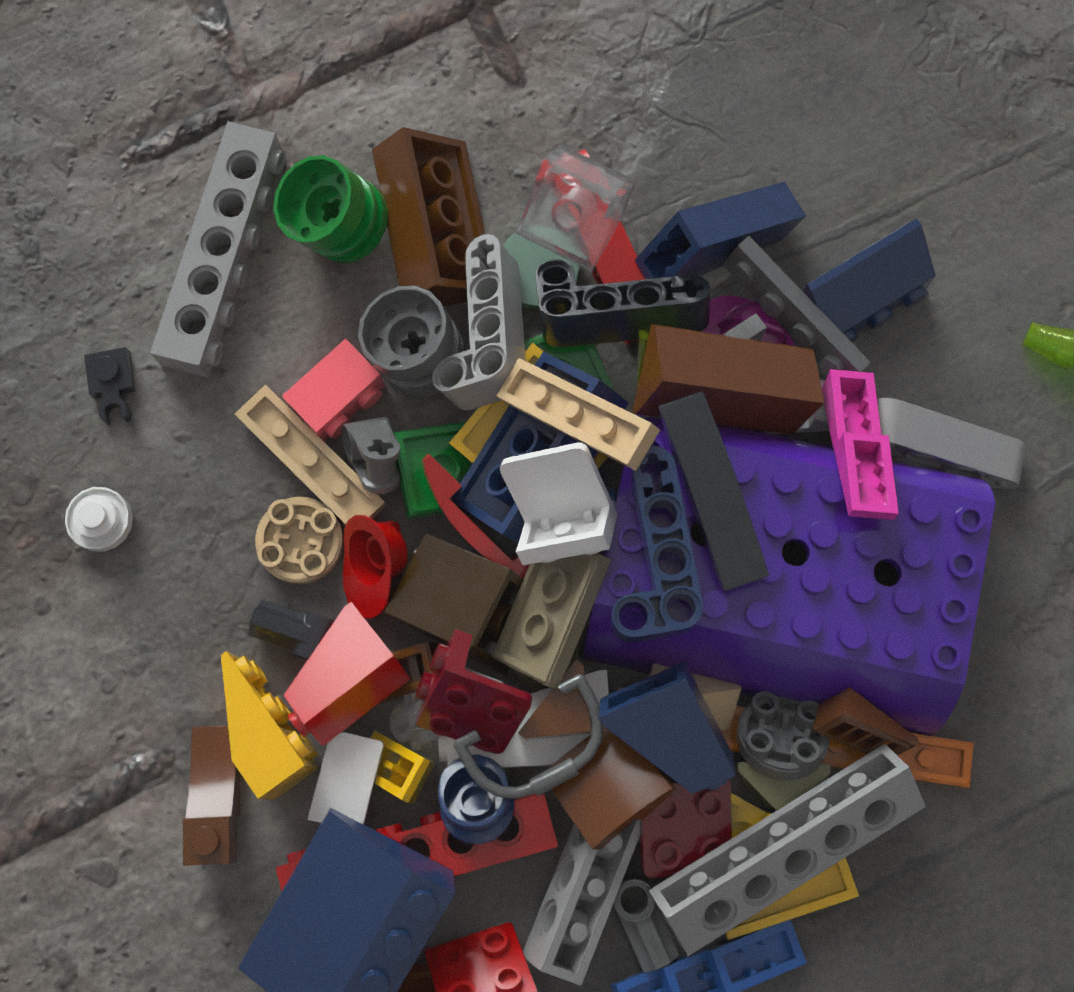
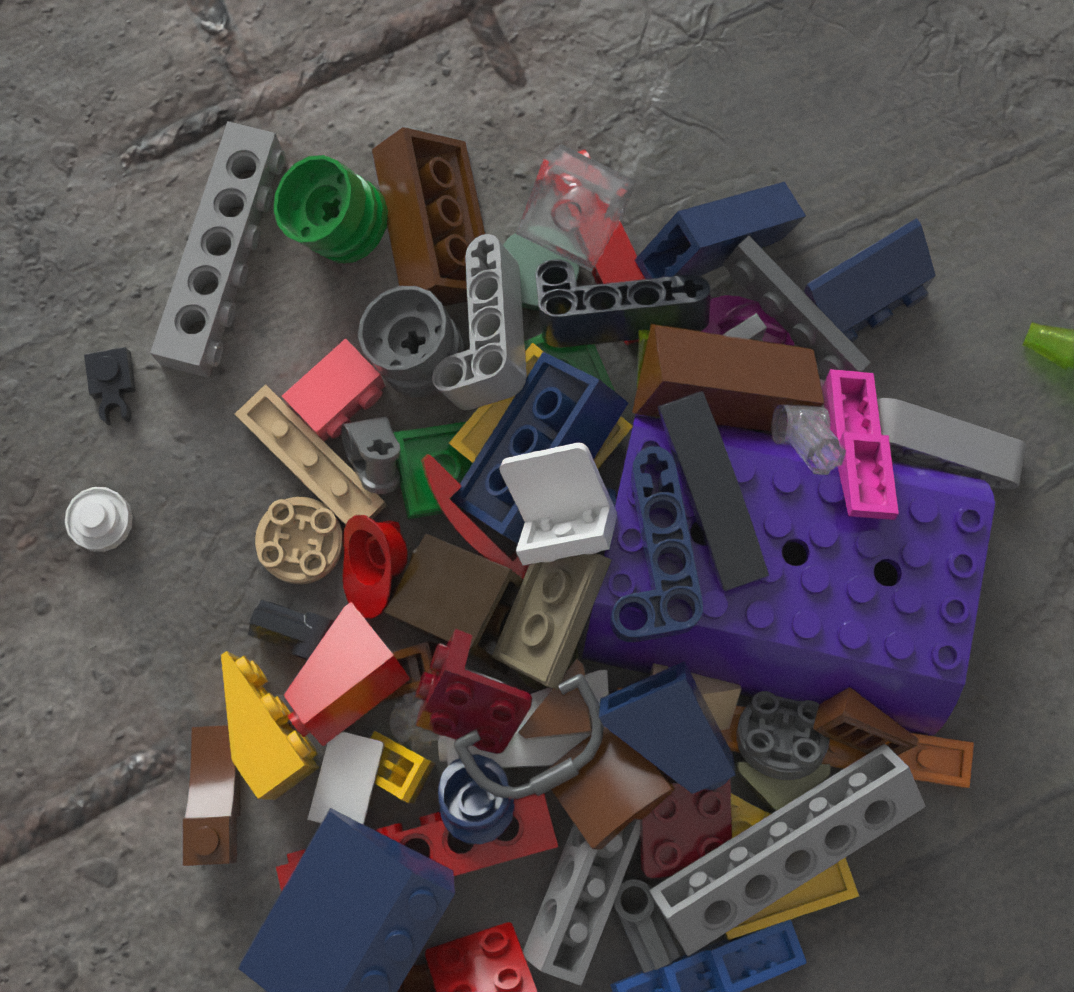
tan plate [496,358,660,471] -> none
none -> clear piece [771,404,846,475]

